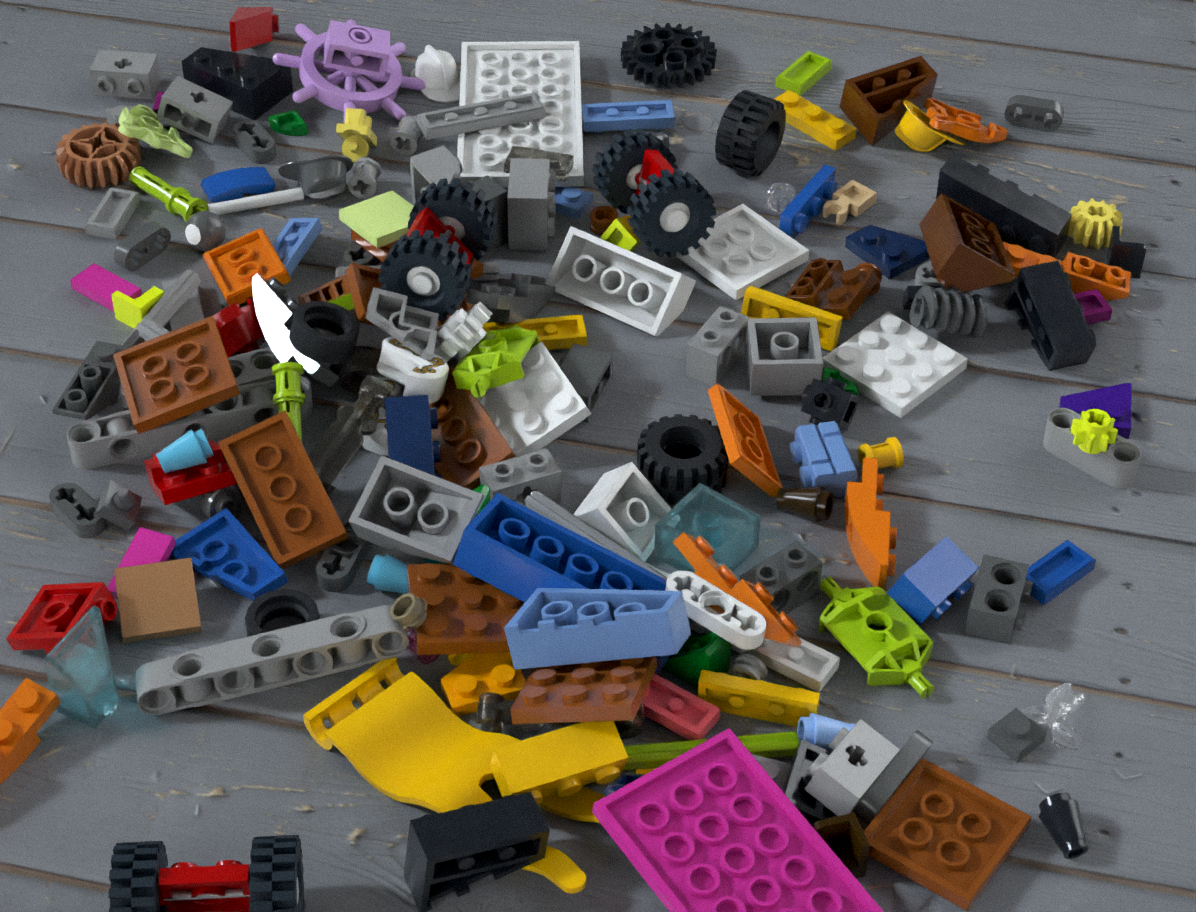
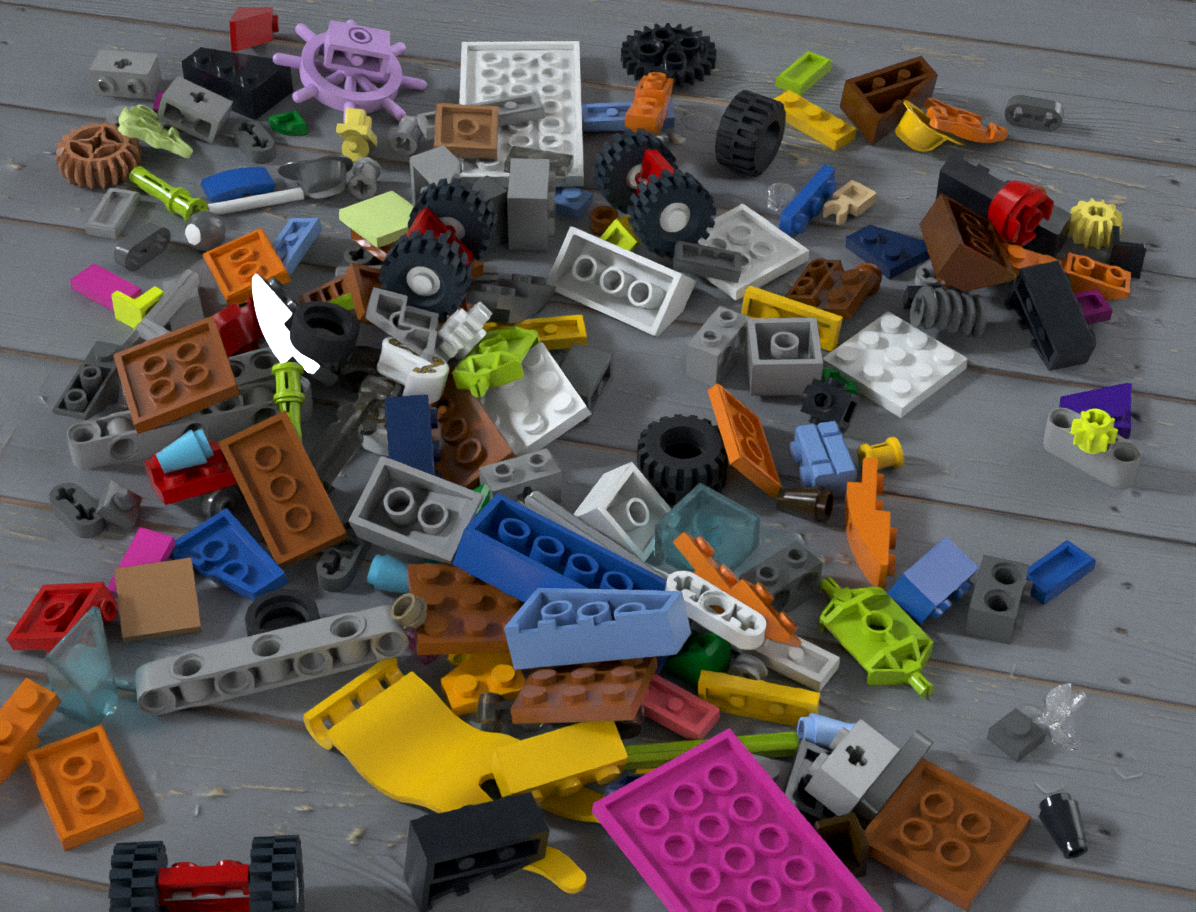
white piece [410,45,461,103] -> none
none -> orange tile [24,724,145,851]
none -> medium nougat tile [434,103,499,159]
none -> orange slope [624,72,673,135]
none -> dark grey plate [673,240,741,283]
none -> red cone [988,180,1054,247]

